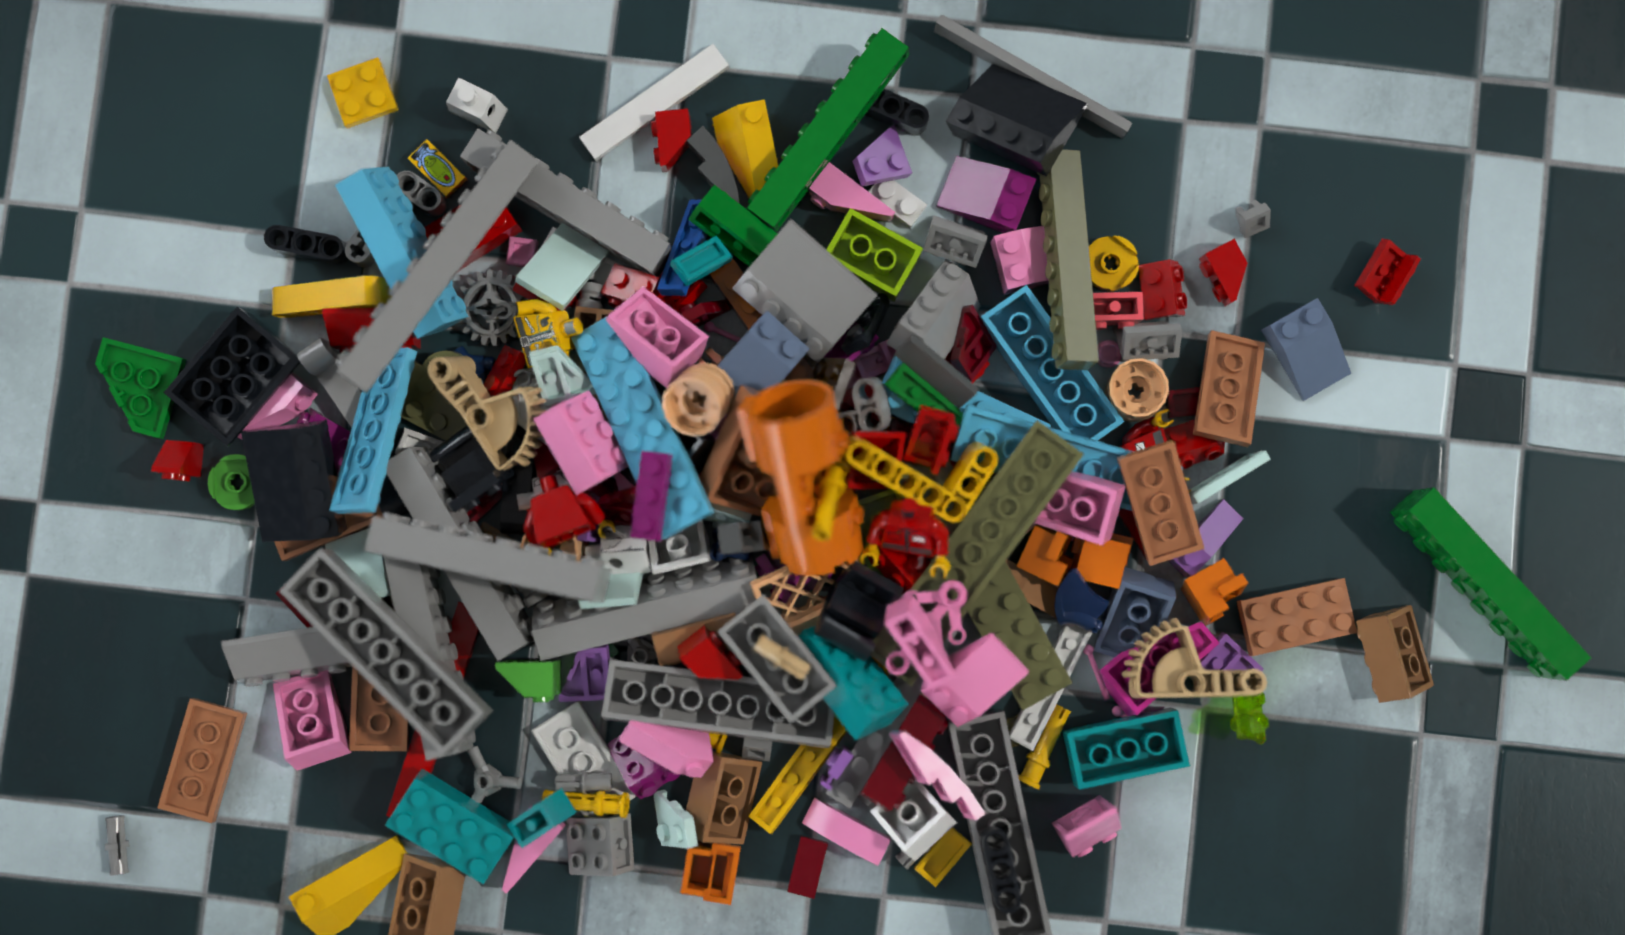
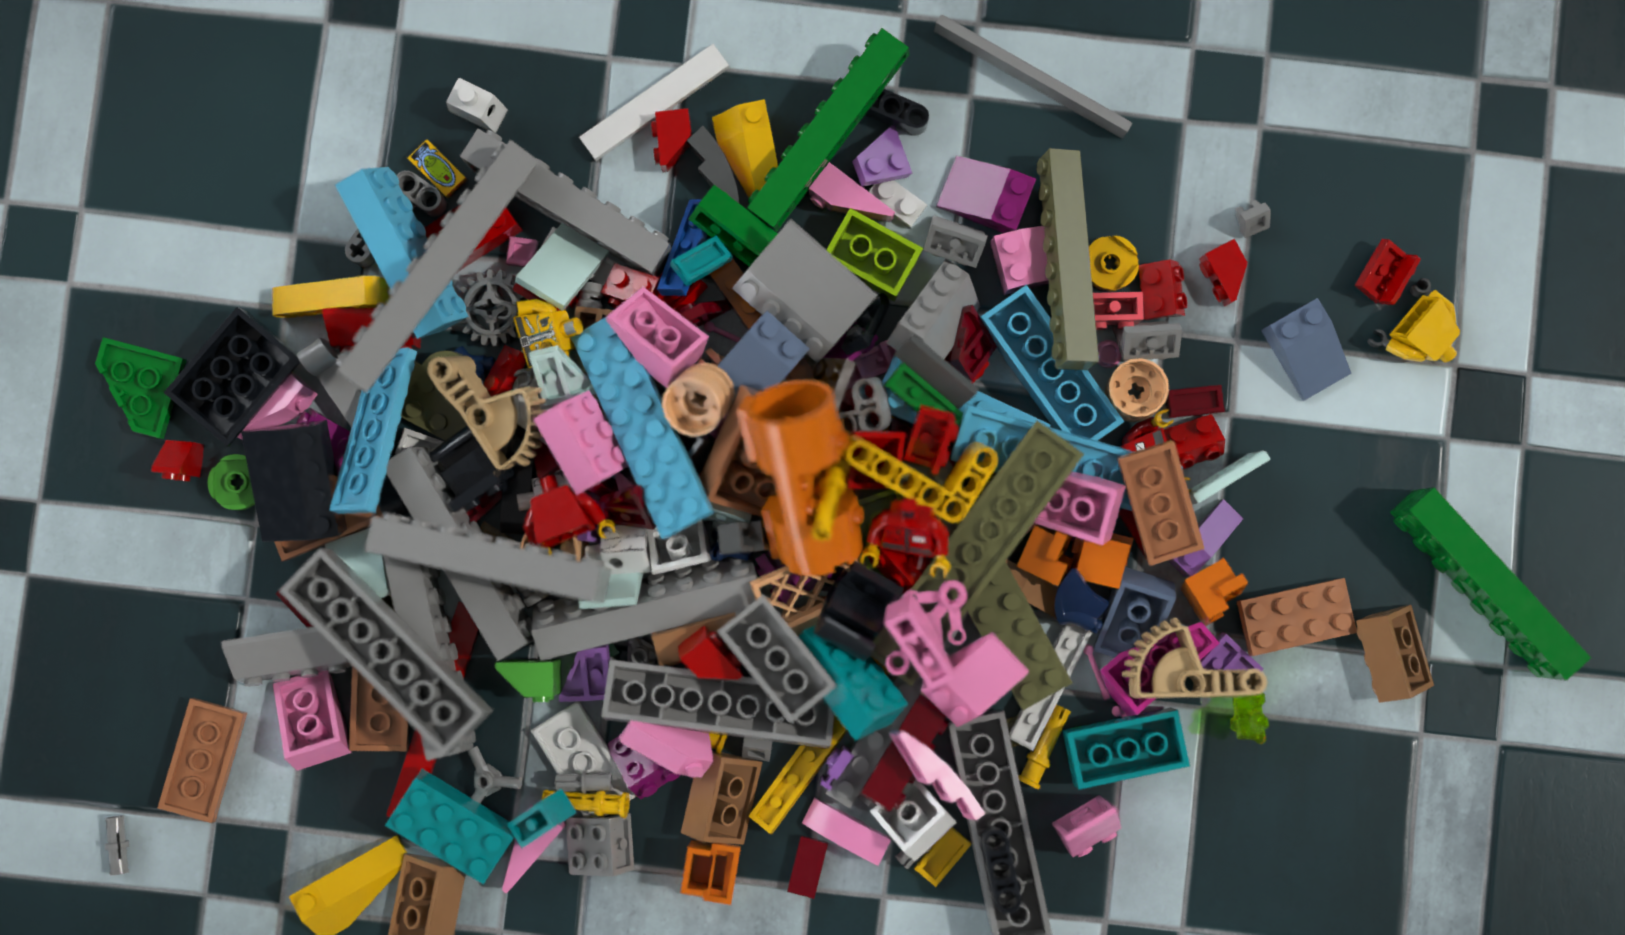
black beam [264,225,348,265] -> none
yellow plate [327,57,399,129] -> none
magenta plate [630,451,673,541] -> none
light aqua wing [653,790,698,848] -> none
tan axle [753,634,810,680] -> none
black slope [946,64,1088,176] -> none
nougat plate [1193,330,1265,447] -> none
none -> yellow torso [1367,278,1460,363]

